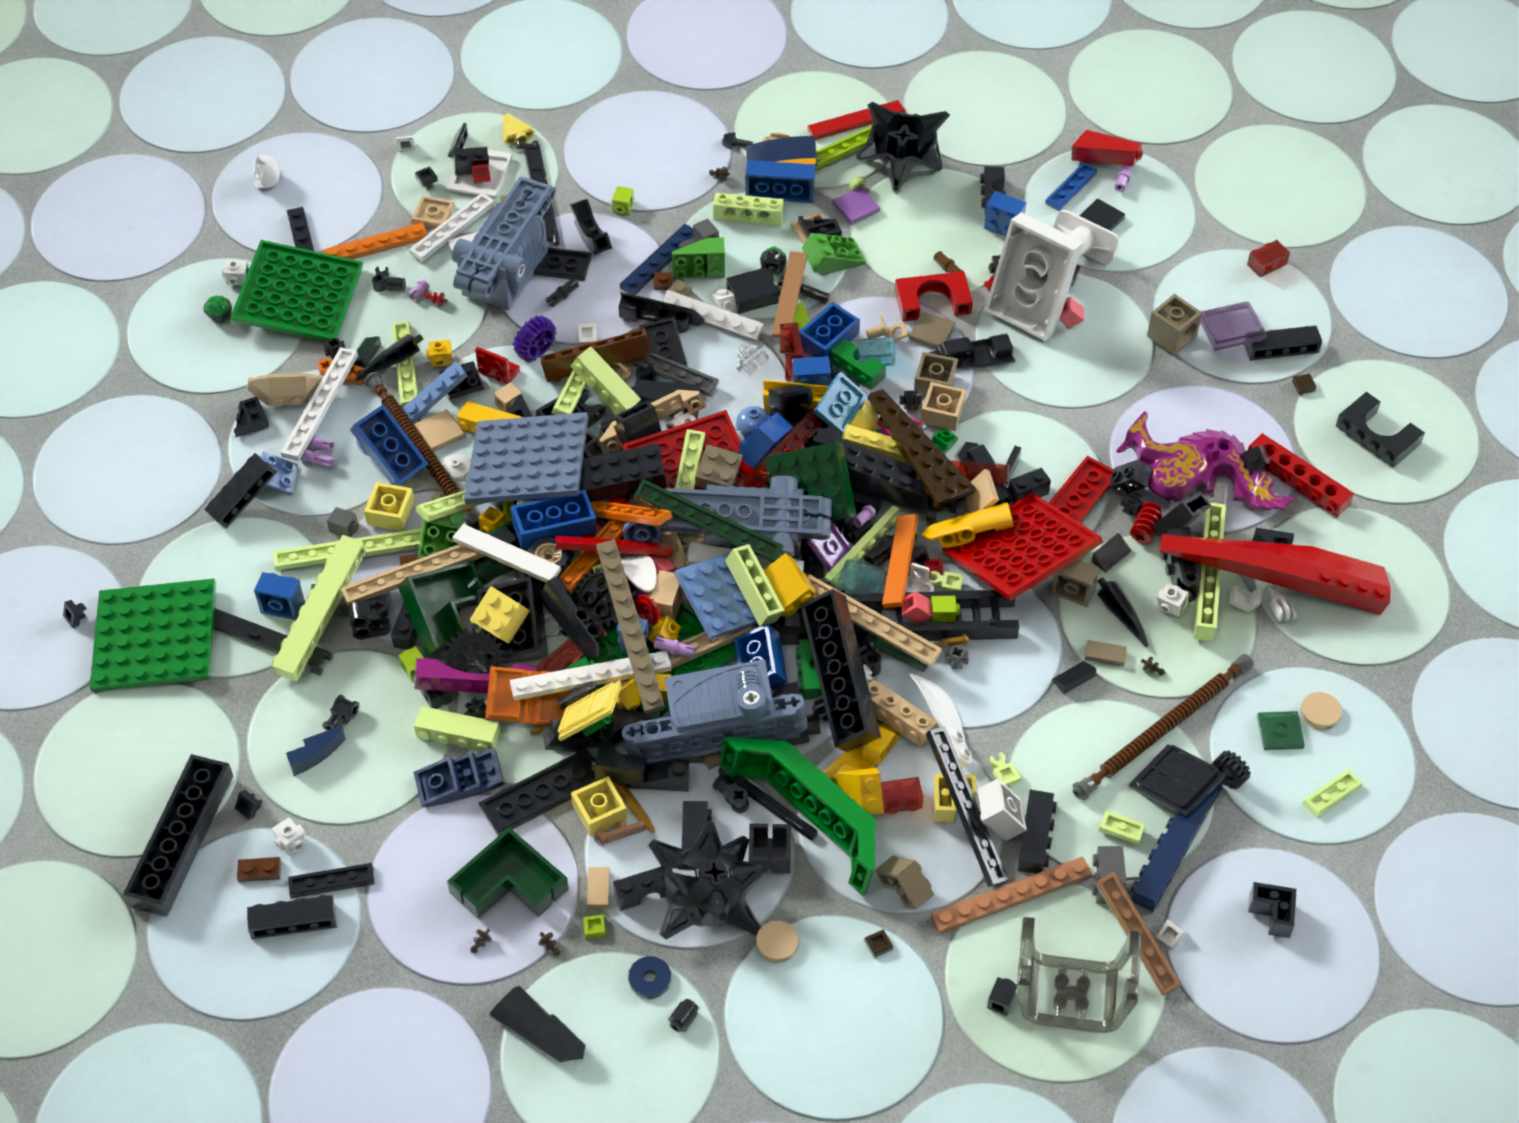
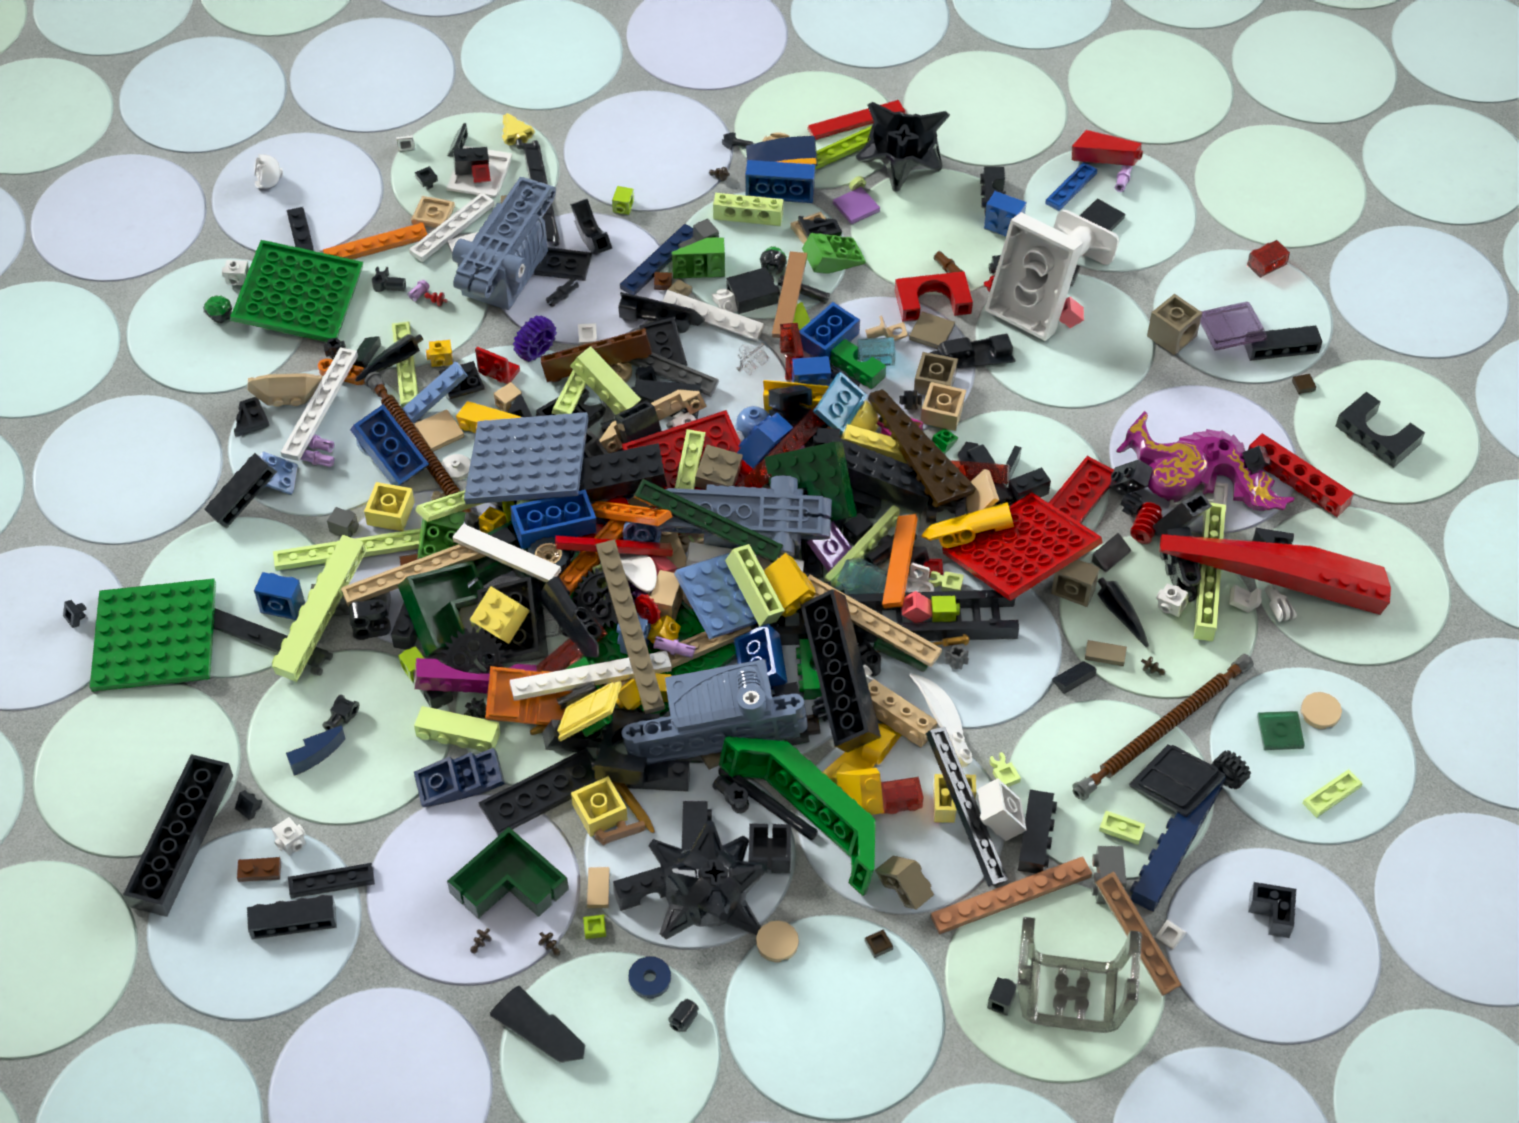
lavender pin [852,505,876,528] -> none

